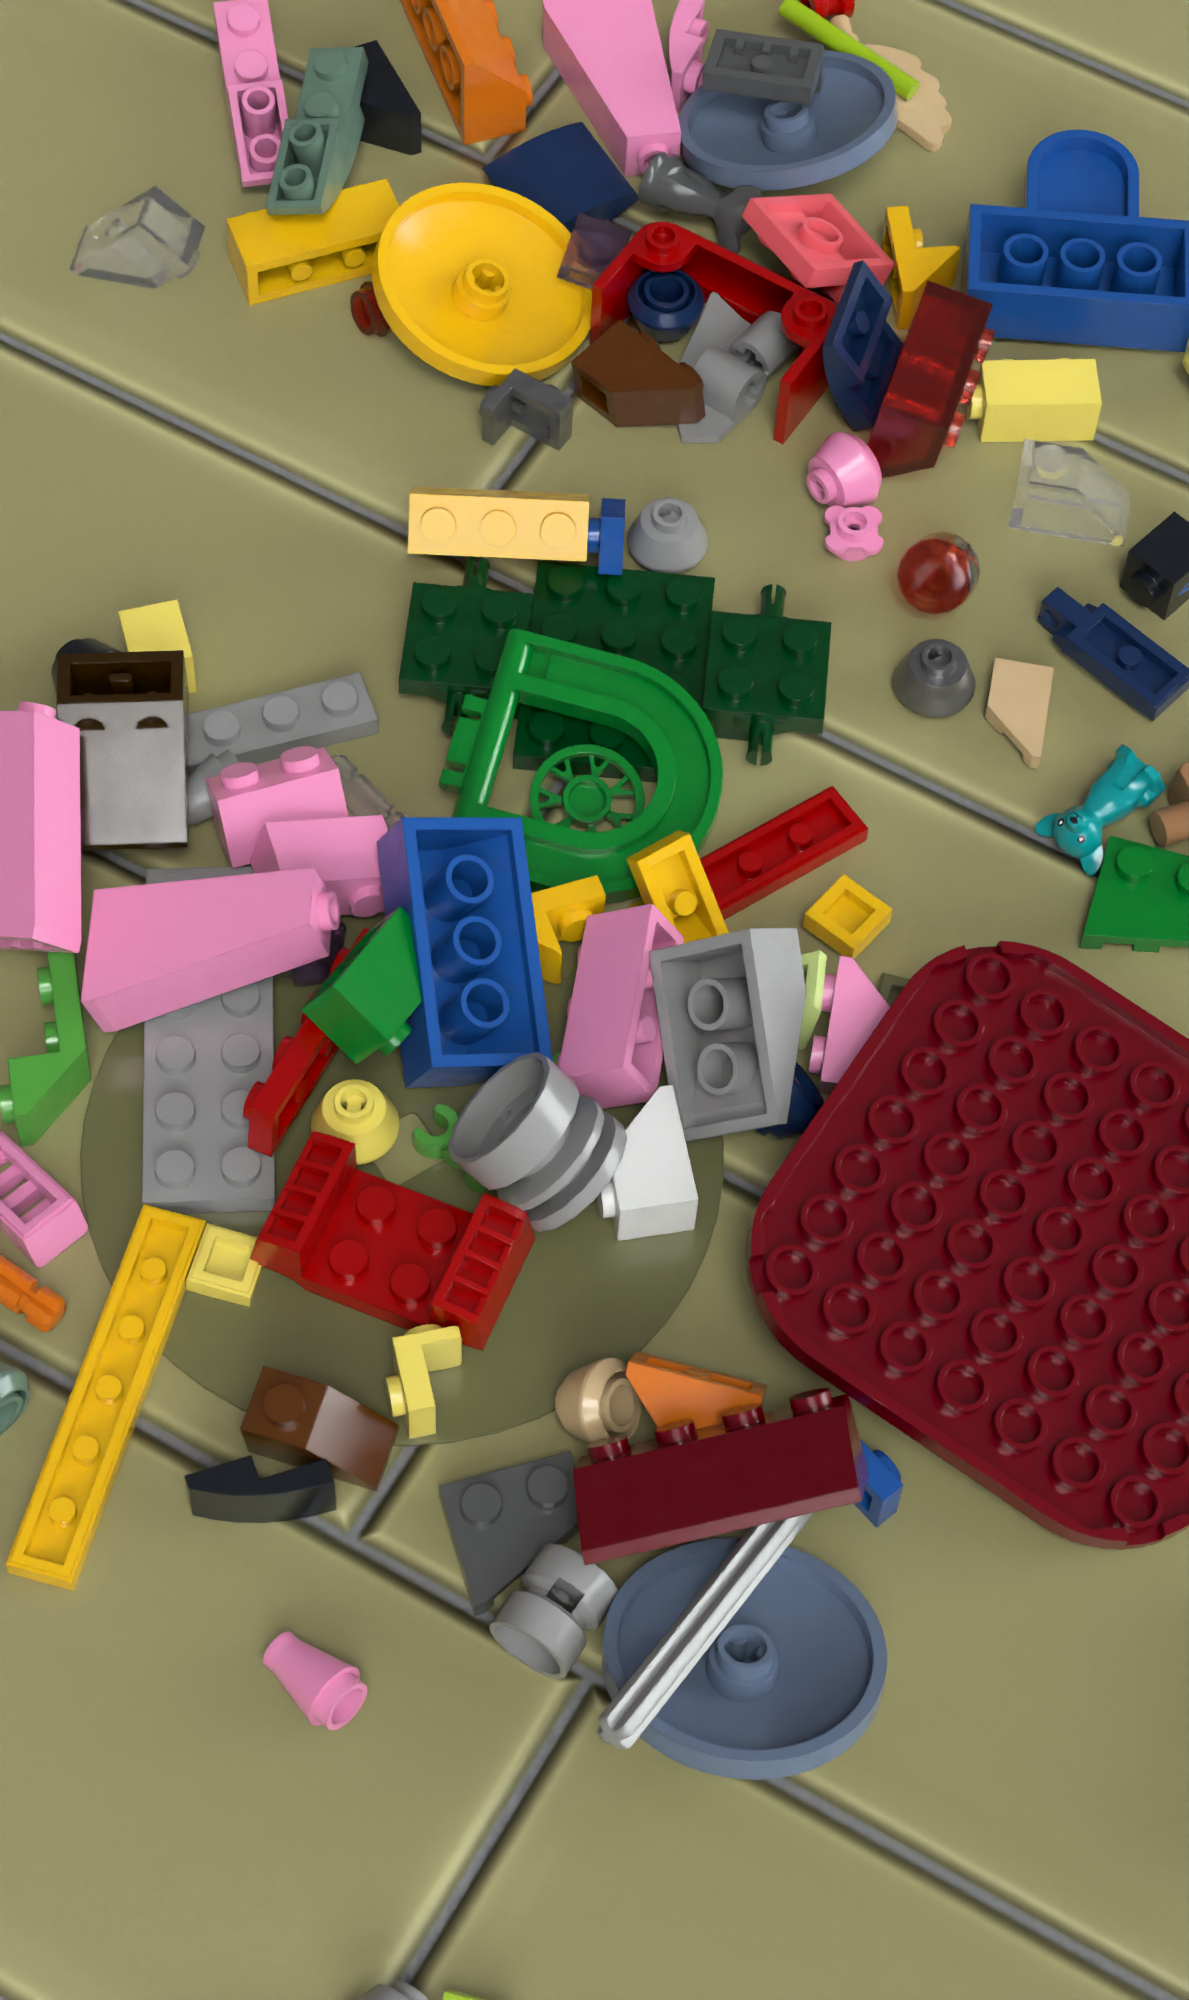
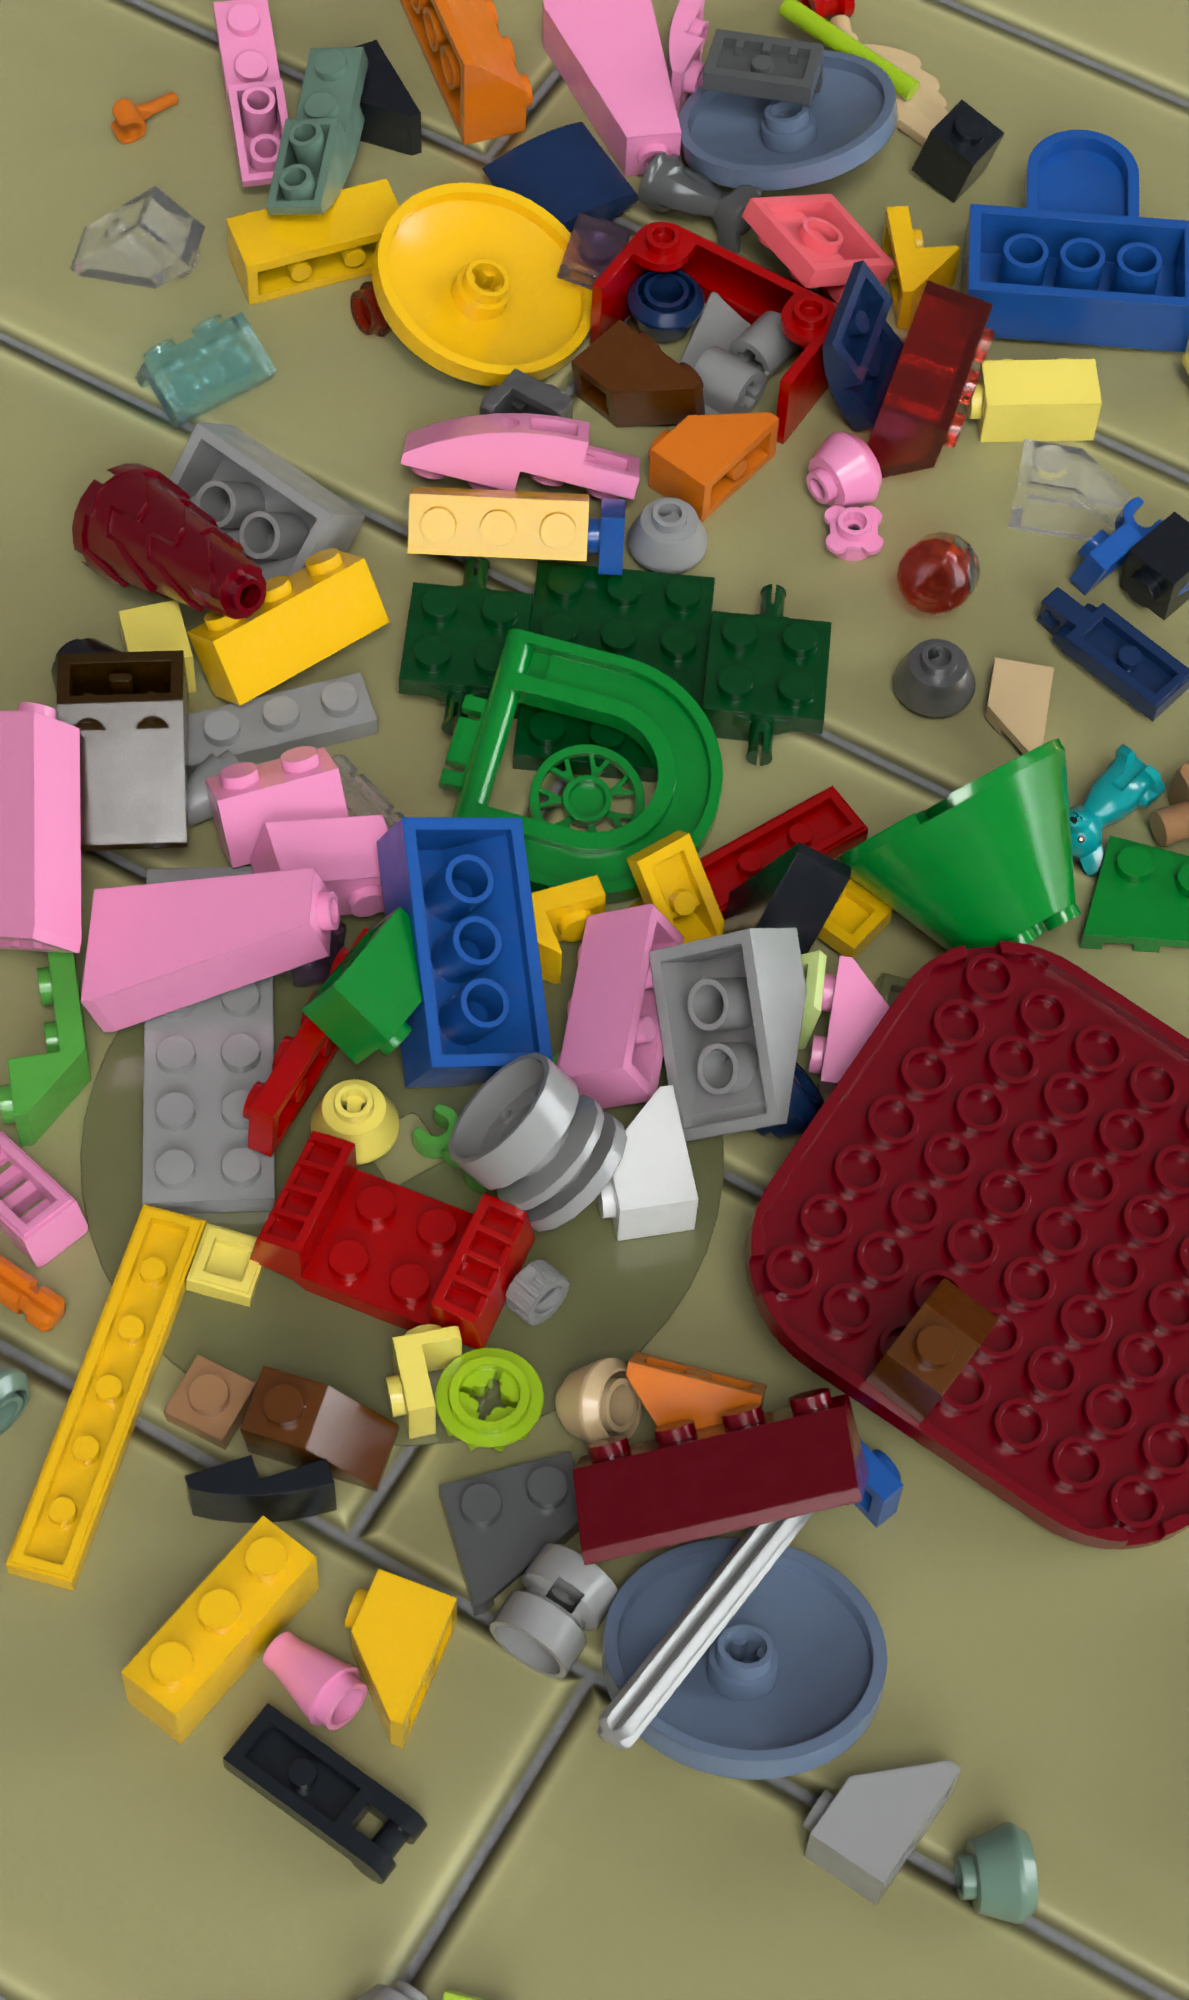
none -> dark red cone [72,463,267,620]
none -> orange hand [111,92,178,144]
none -> yellow brick [121,1516,319,1745]
none -> clear light blue bracket [135,312,277,428]
none -> medium nougat plate [163,1355,256,1450]
none -> light grey slope [169,422,365,580]
none -> yellow brick [187,548,390,706]
none -> black plate [223,1703,427,1884]
none -> yellow slope [344,1569,457,1749]
none -> bright pink slope [400,413,640,500]
none -> lime gear [435,1348,544,1453]
none -> light grey axle [505,1259,570,1326]
none -> orange slope [648,412,779,522]
none -> black slope [722,842,852,954]
none -> light grey slope [803,1760,962,1906]
none -> green cone [835,738,1081,951]
none -> reddish brown slope [866,1278,999,1423]
none -> black brick [912,100,1005,203]
none -> sand green cone [954,1822,1038,1924]
none -> blue plate [1069,497,1163,596]

